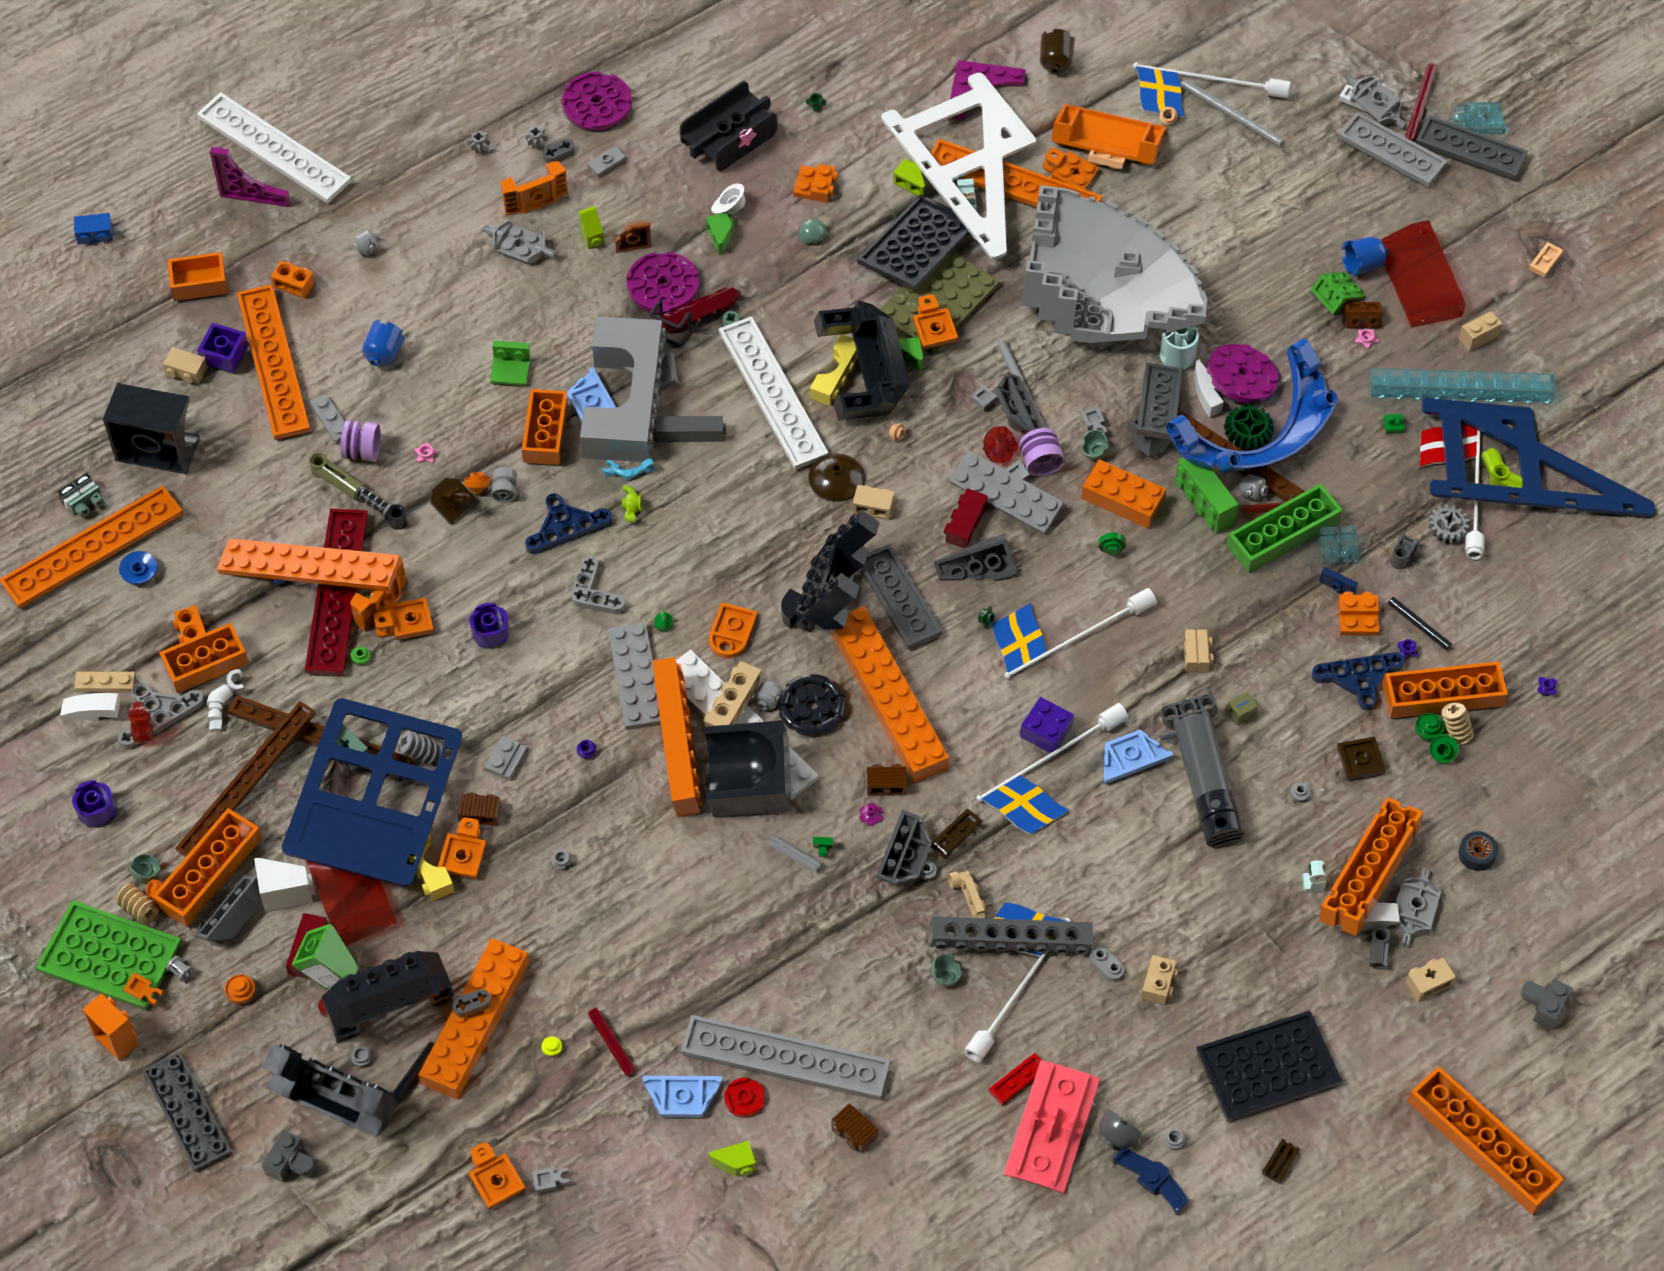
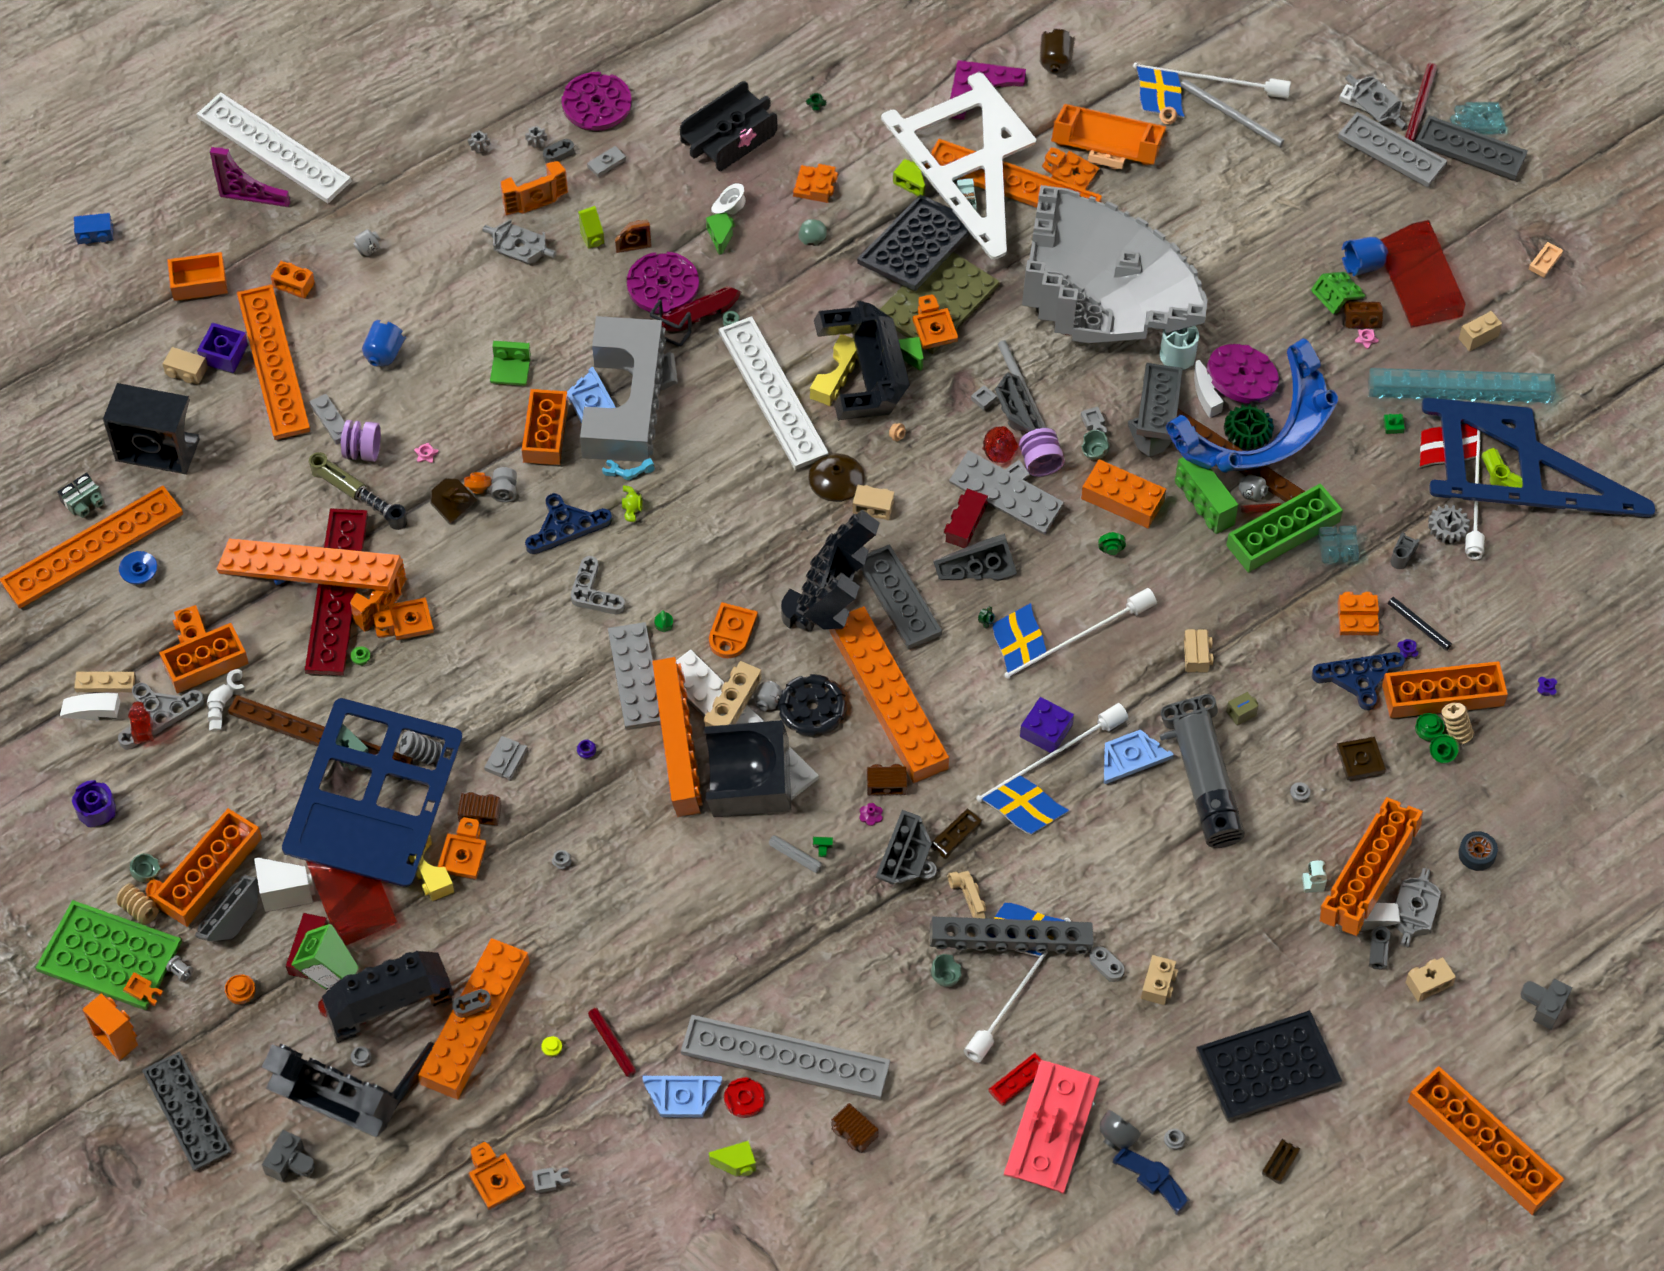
reddish brown plate [175,701,316,857] -> none
dark purple brick [469,603,510,648] -> none
dark grey brick [656,416,727,442] -> none
dark blue plate [1319,567,1359,595] -> none

